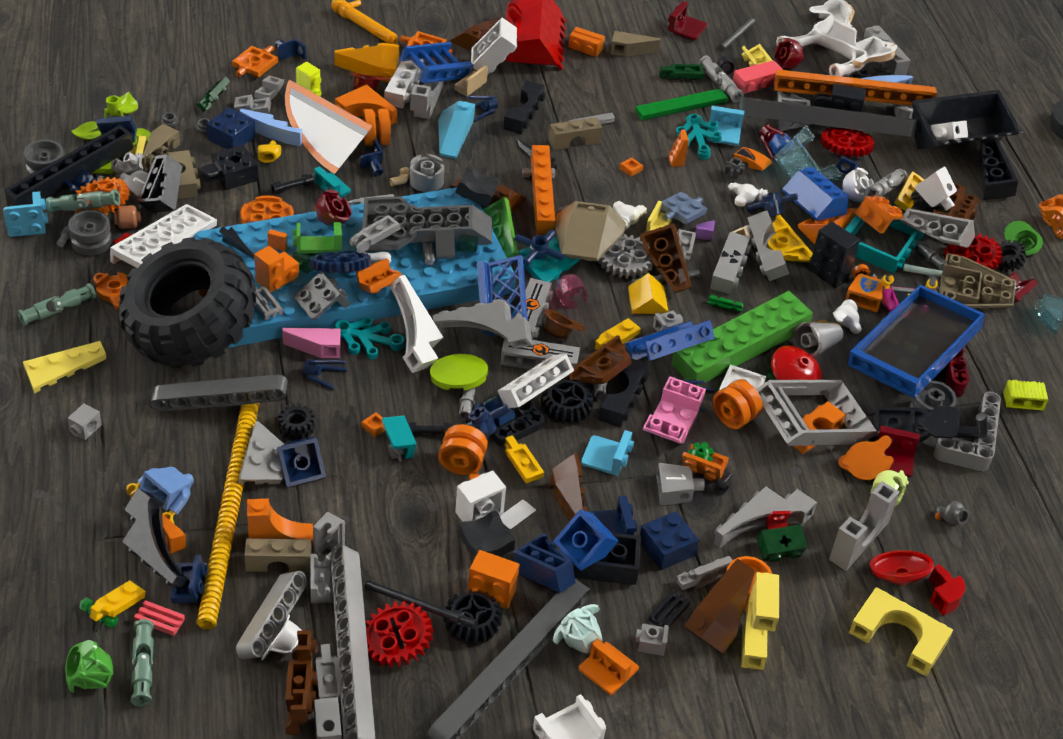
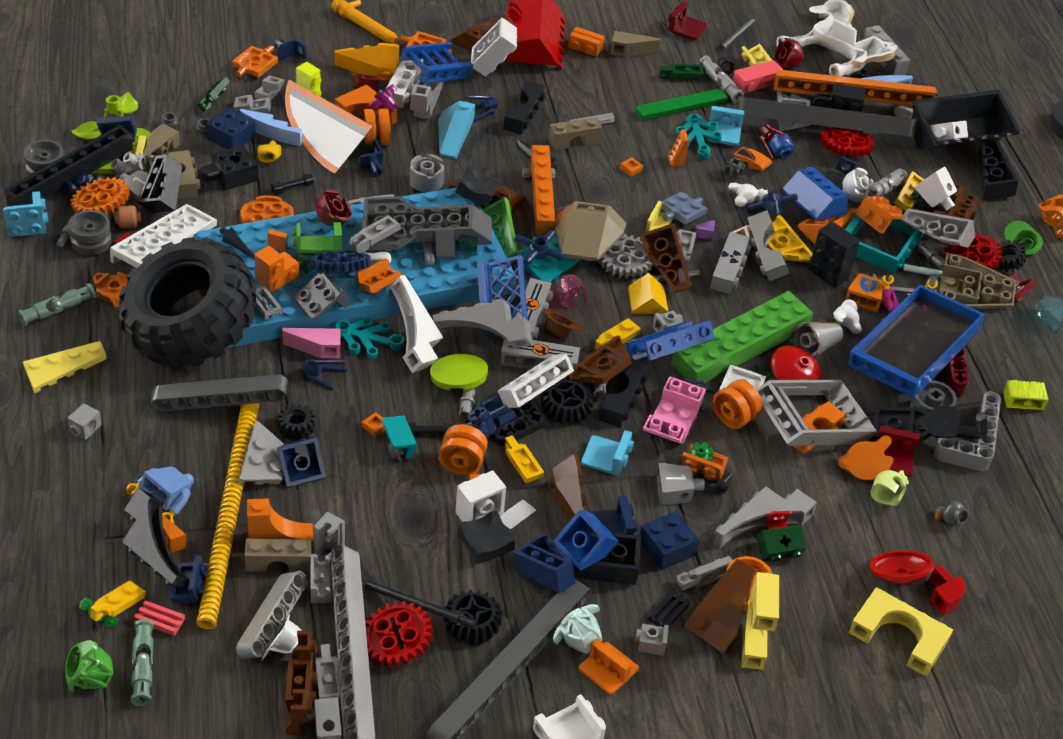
sand green piece [46,189,120,213] -> none
teal panel [314,166,351,198] -> none
tan arm [390,167,410,186] -> none
tan panel [454,66,488,96] -> none
orange brick [468,550,520,609] -> none
white animal [613,201,647,231] -> none
green axle [708,295,744,313] -> none
clear light blue wing [774,126,842,180] -> none
light grey arch [829,481,900,571] -> none
orange tile [851,264,870,280] -> none
none -> magenta plant [367,84,398,114]

